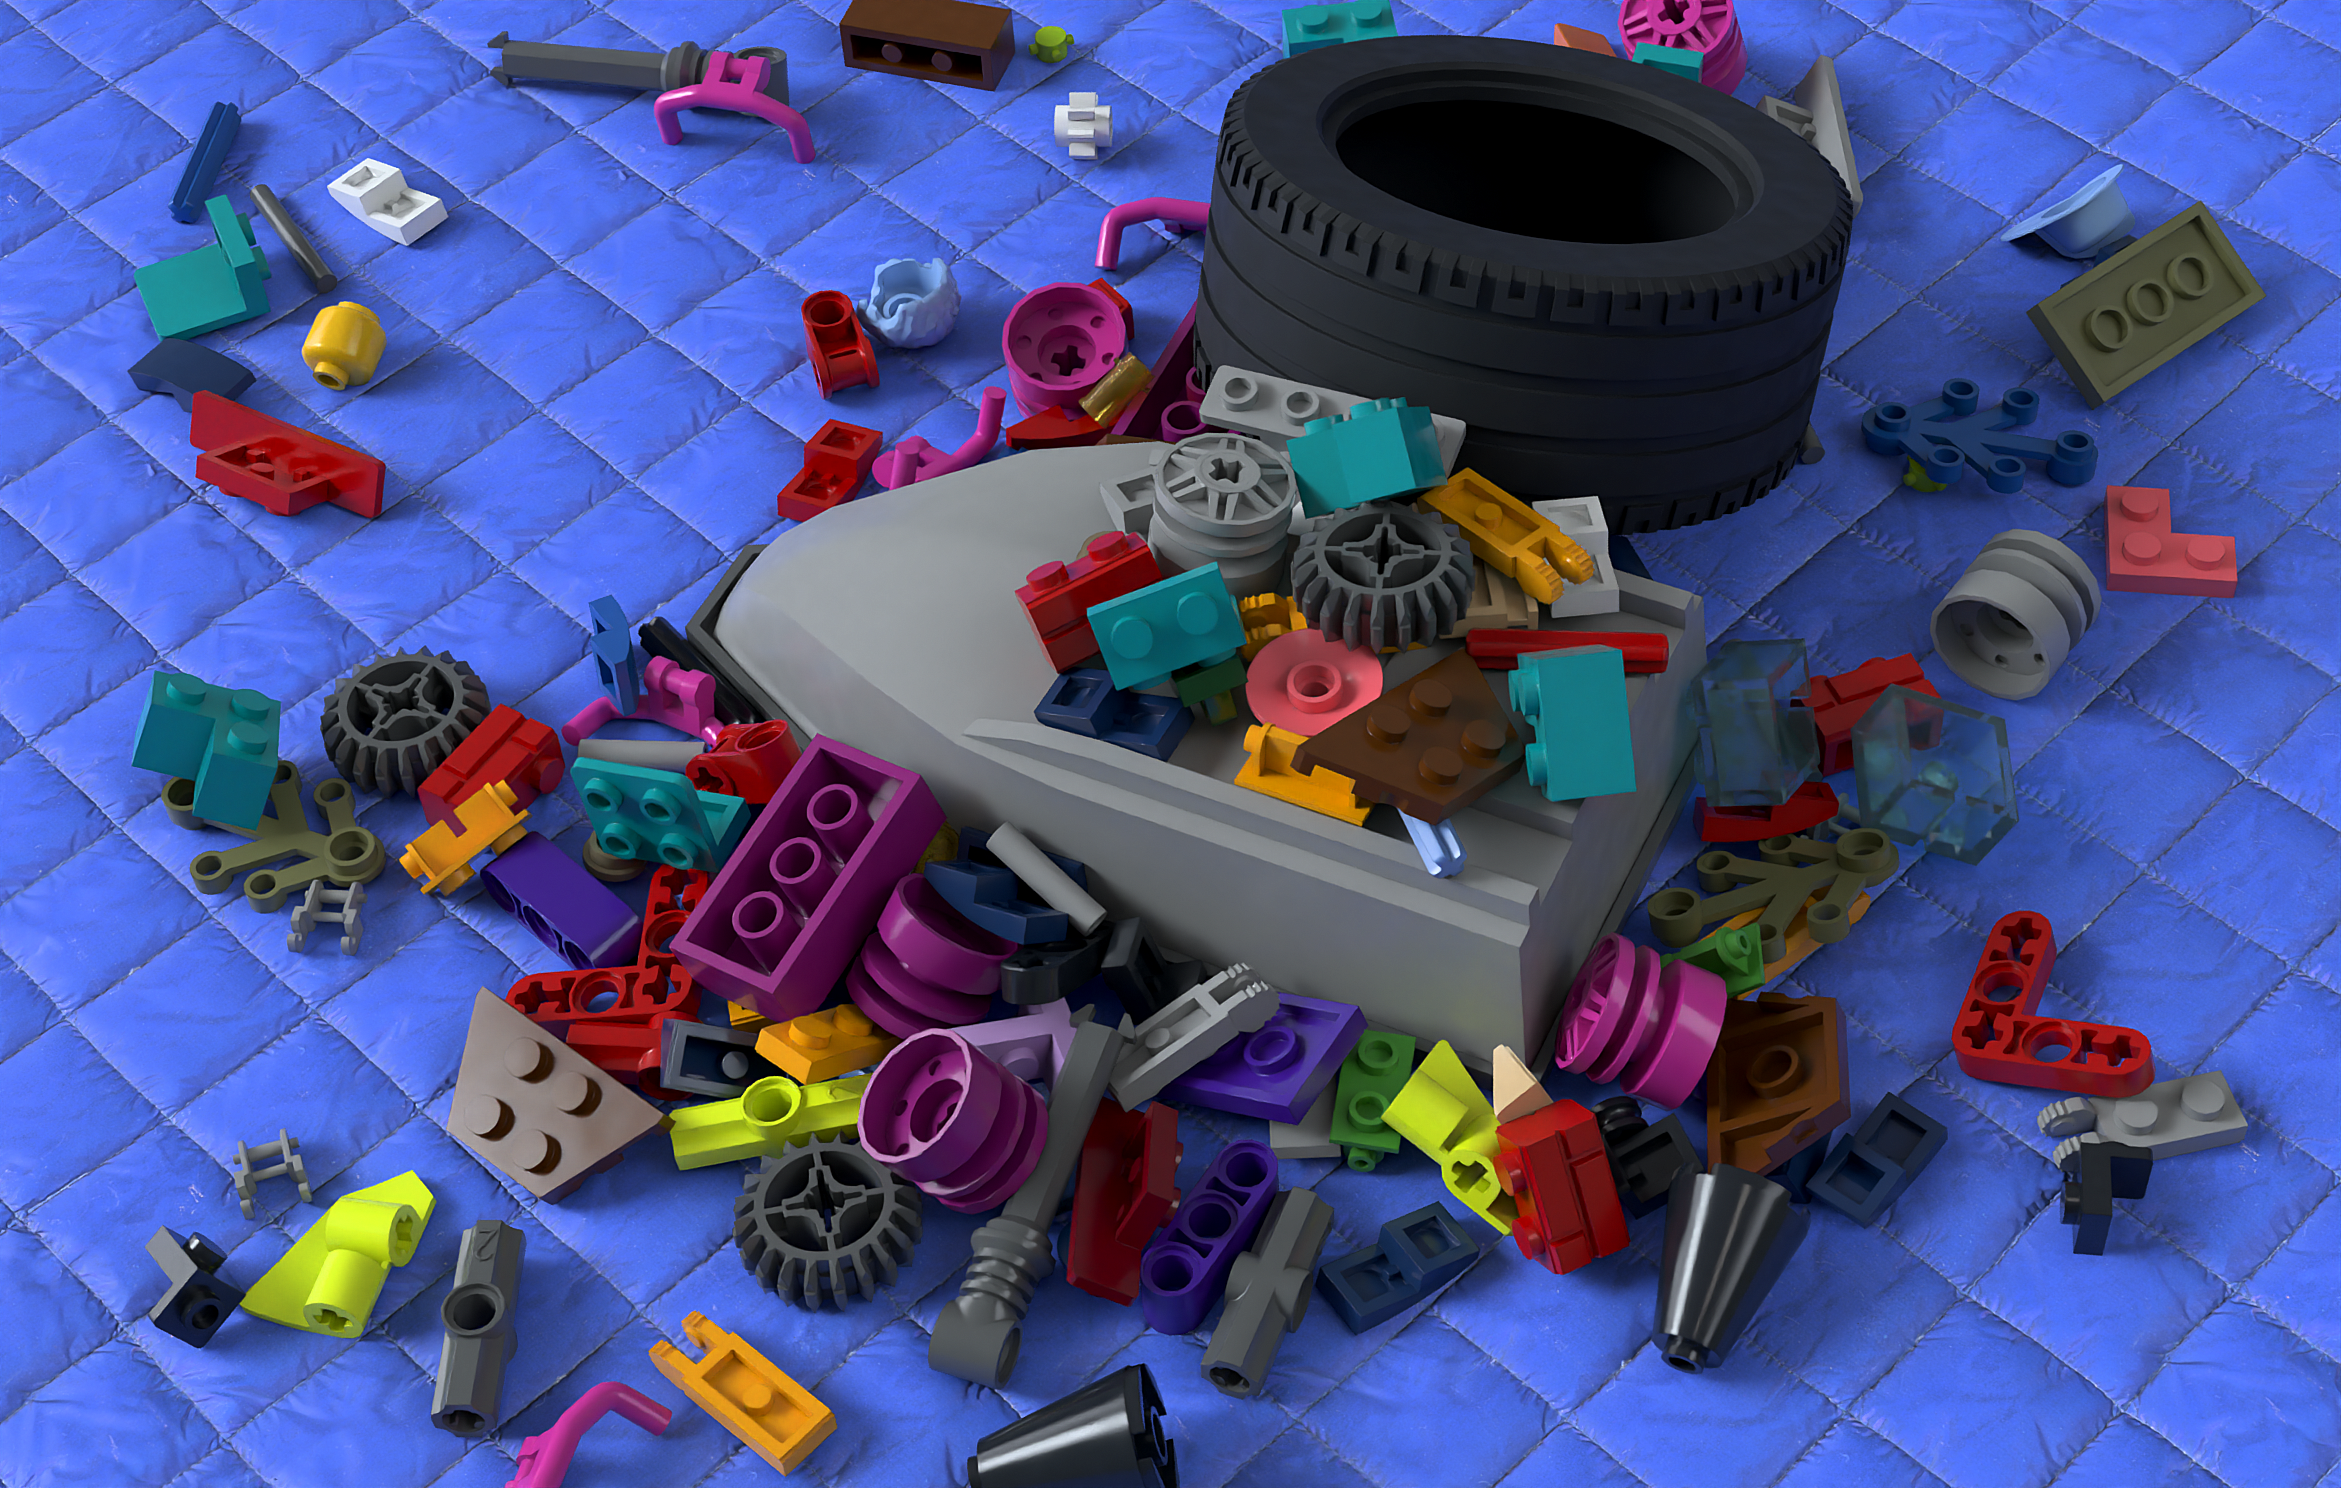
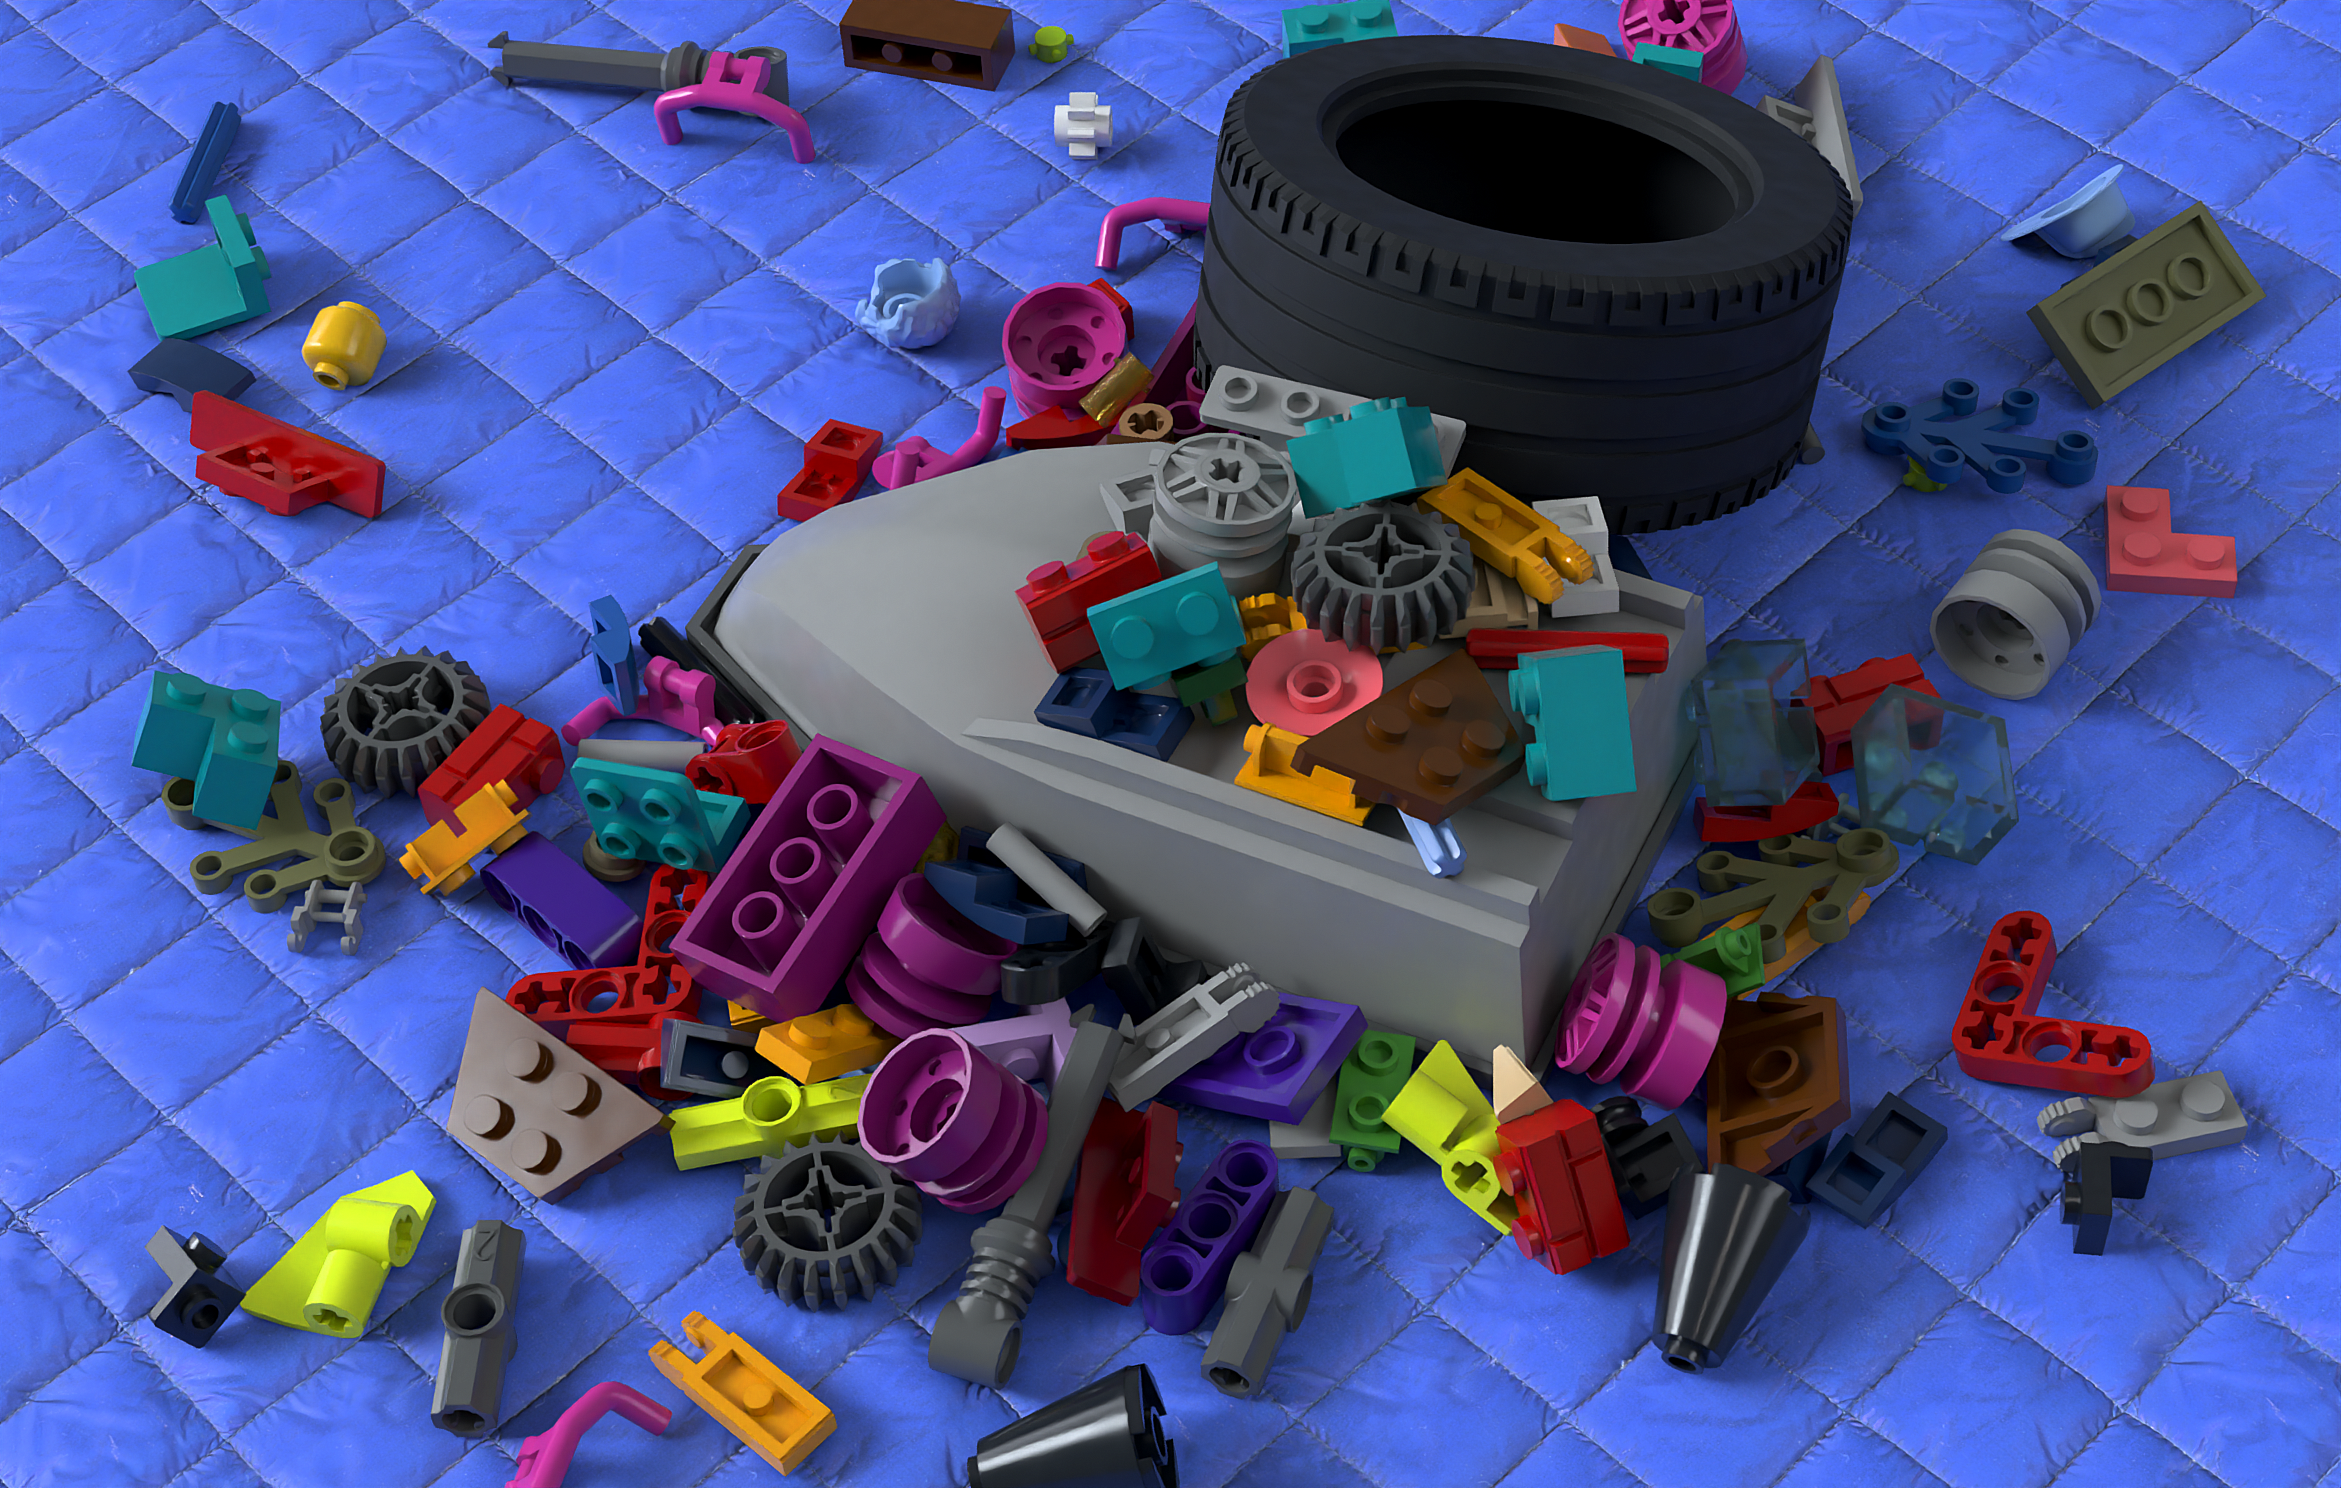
light grey piece [232,1128,313,1220] -> none
dark grey bar [250,184,338,293] -> none
white slope [327,158,448,246] -> none
red piece [801,290,880,400] -> none
dark blue slope [1315,1201,1480,1335] -> none
none -> medium nougat bush [1119,403,1175,442]

